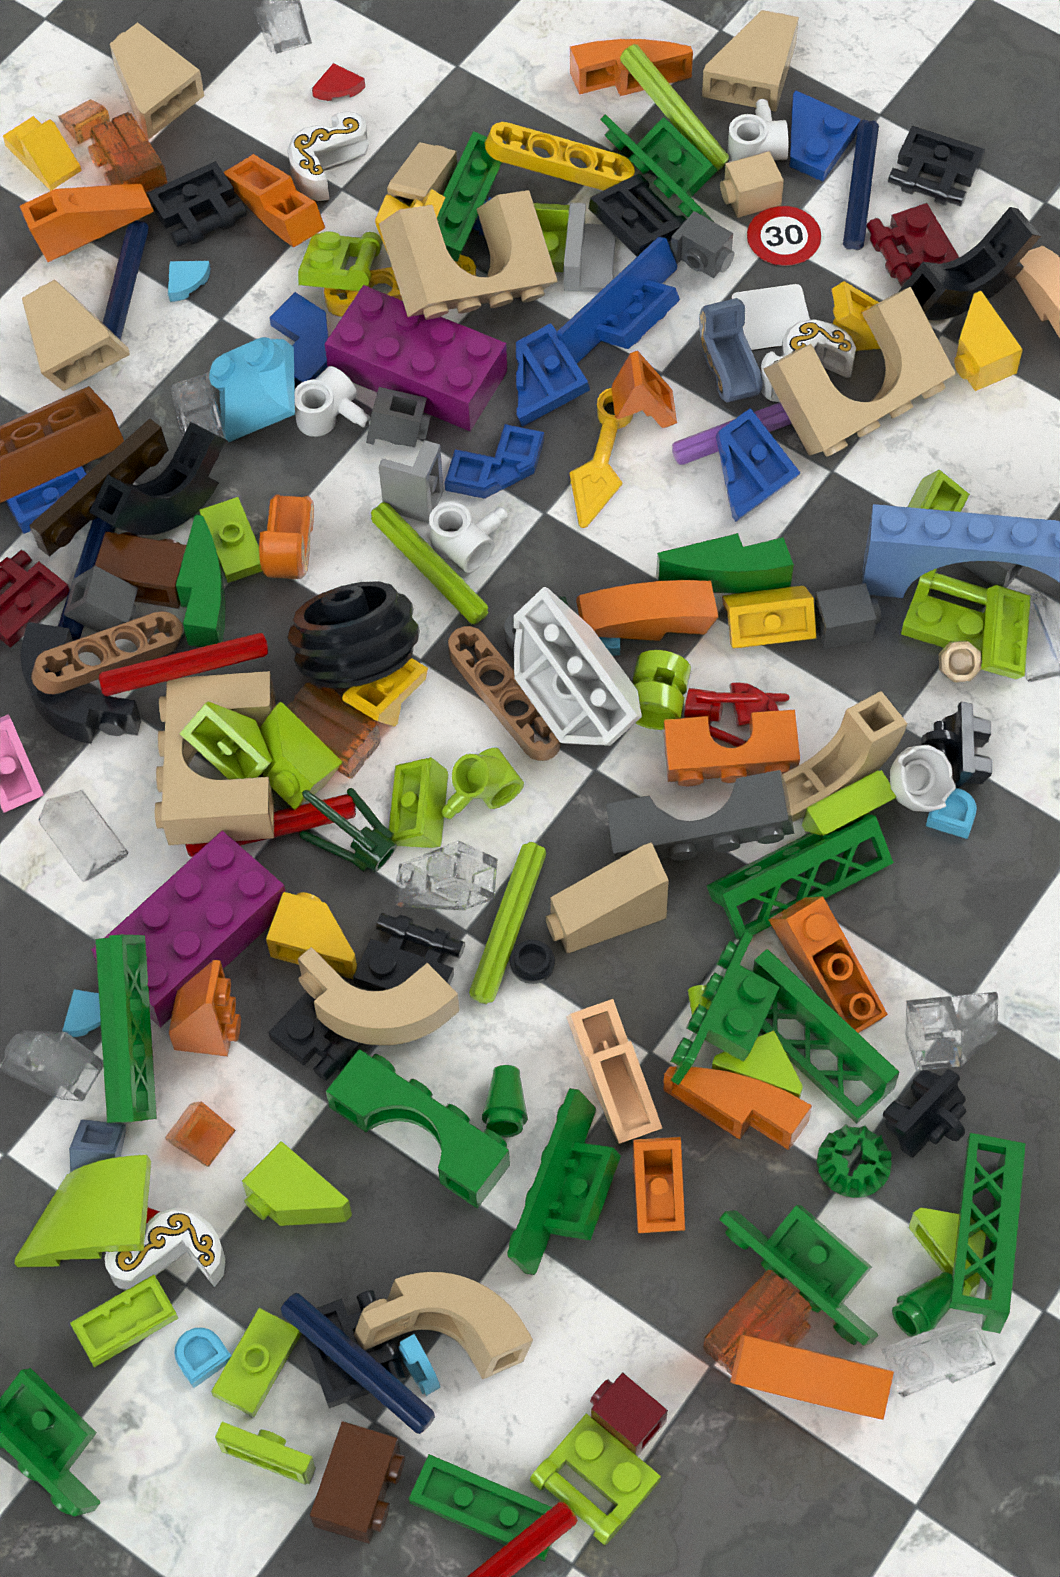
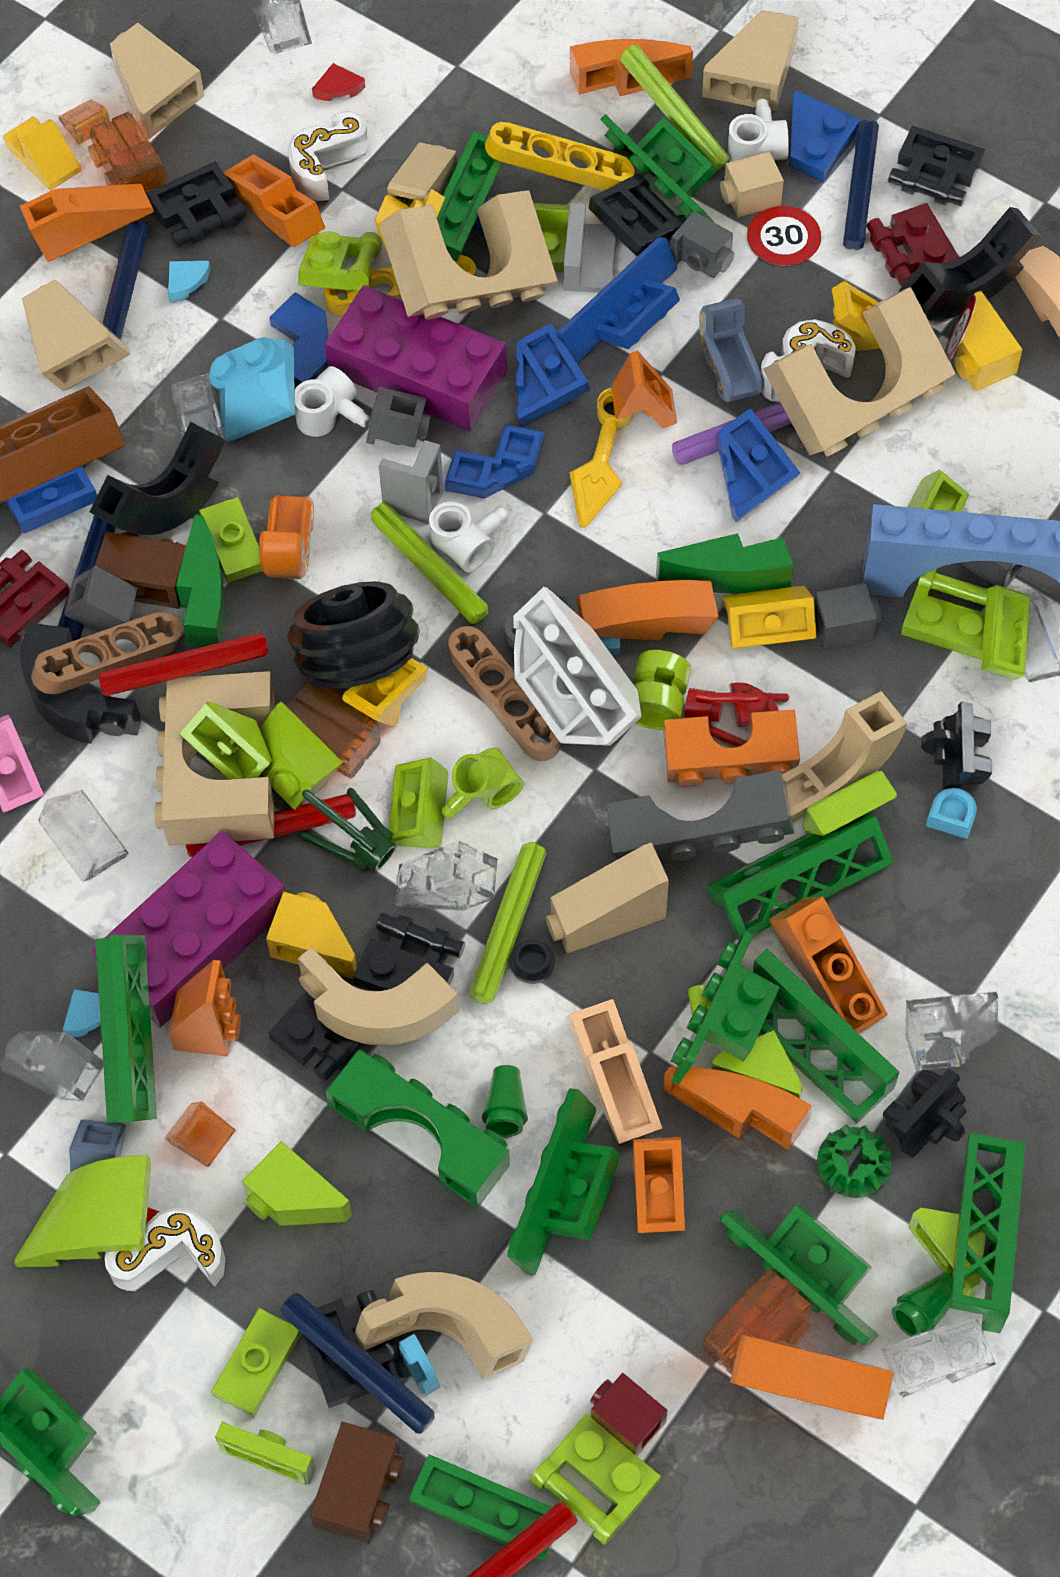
dark brown plate [29,419,169,557] -> none
lime plate [70,1274,178,1367] -> none
medium azure tile [174,1328,232,1388] -> none
white sticker [732,284,810,350] -> none
white hair [890,745,956,812] -> none
tan tile [938,641,981,682] -> none
none -> sticker [944,296,977,361]

